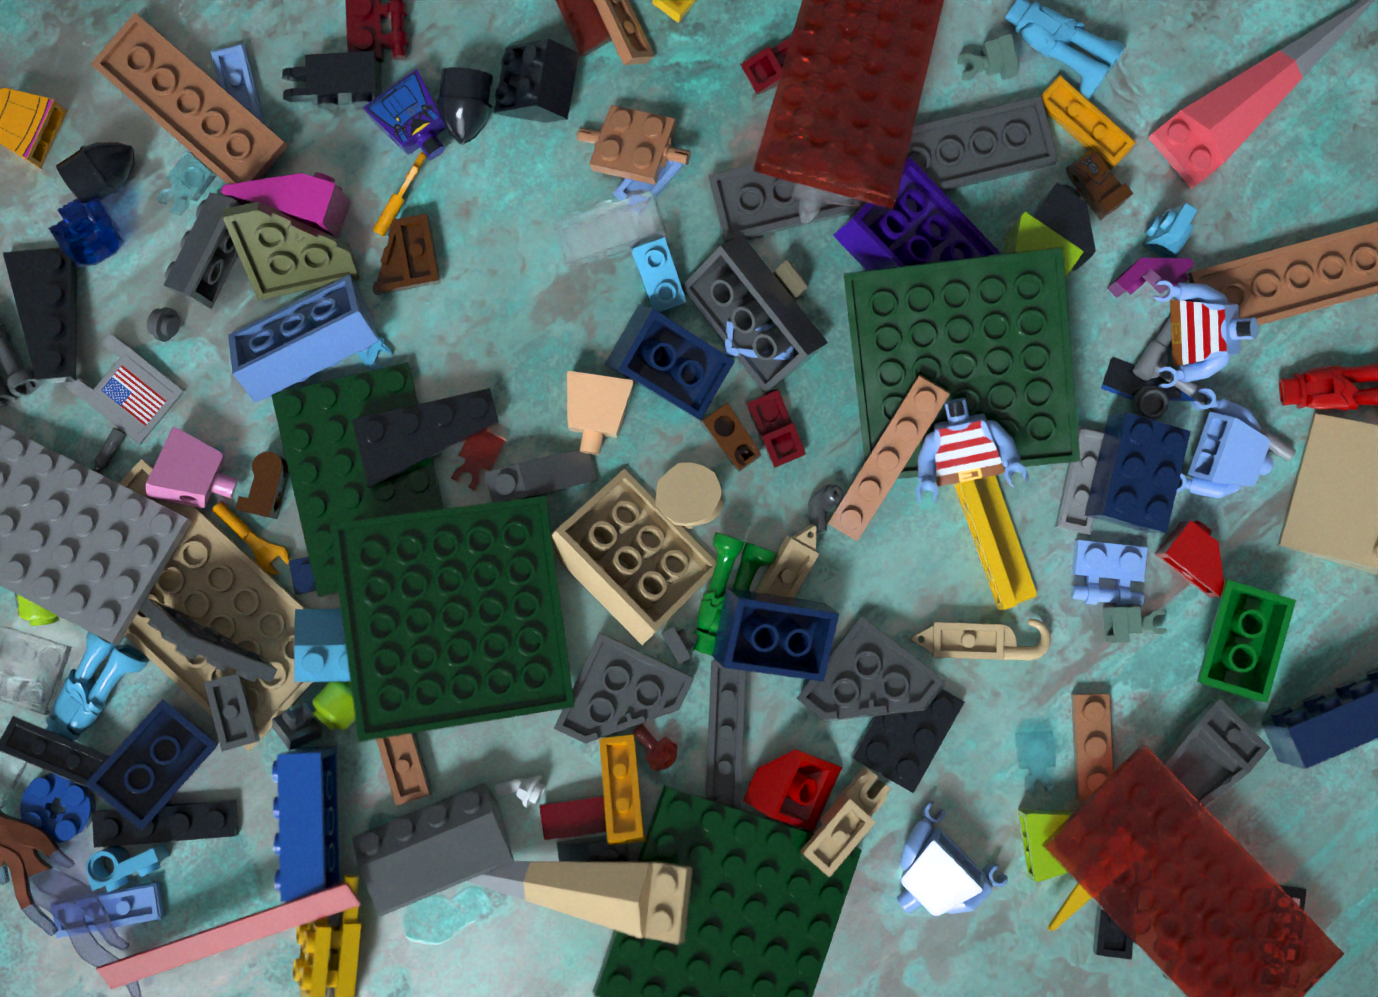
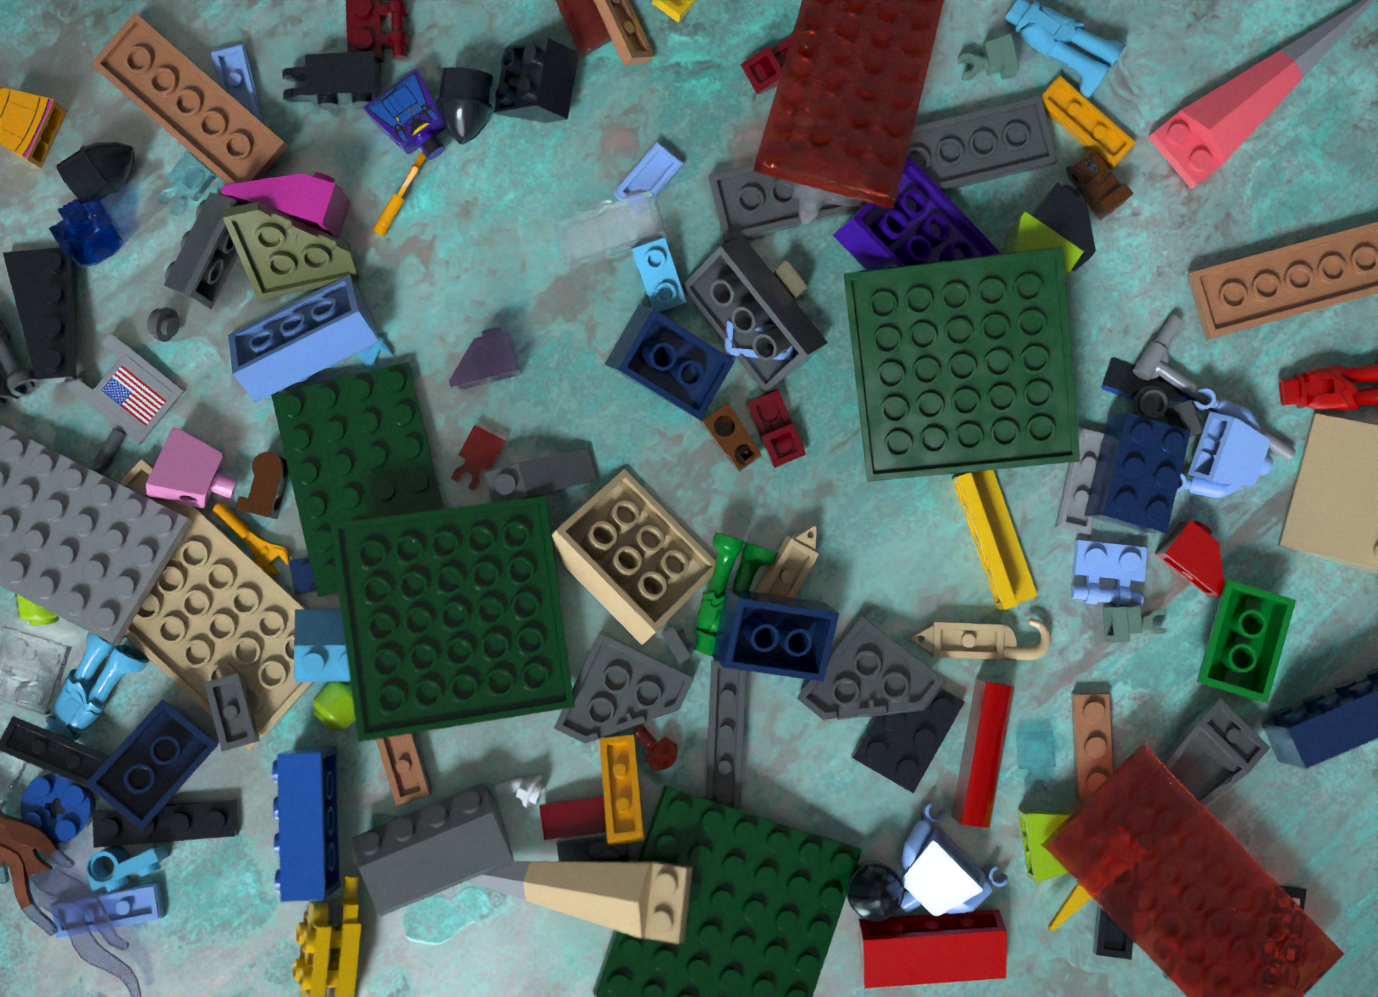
piece [96,882,361,989] -> none
dark grey plate [139,598,277,682] -> none
dark grey tile [272,702,322,751] -> none
black wing [352,388,498,489] -> none
reddish brown wing [373,213,441,295] -> none
light nougat torso [567,371,634,455] -> none
nougat plate [577,105,691,185] -> none
tan hat [656,462,724,529] -> none
red slope [743,749,842,832] -> none
tan plate [800,766,891,877] -> none
dark grey arm [808,484,843,533] -> none
nougat plate [828,374,950,542] -> none
torso [916,398,1029,503] -> none
magenta slope [1107,258,1195,298] -> none
medium azure plate [1142,203,1197,258] -> none
torso [1153,279,1258,388] -> none
none -> clear purple slope [449,327,522,392]
none -> black helmet [847,860,904,921]
none -> red brick [858,909,1007,988]
none -> red brick [951,679,1015,828]
none -> dark grey plate [1165,400,1203,437]

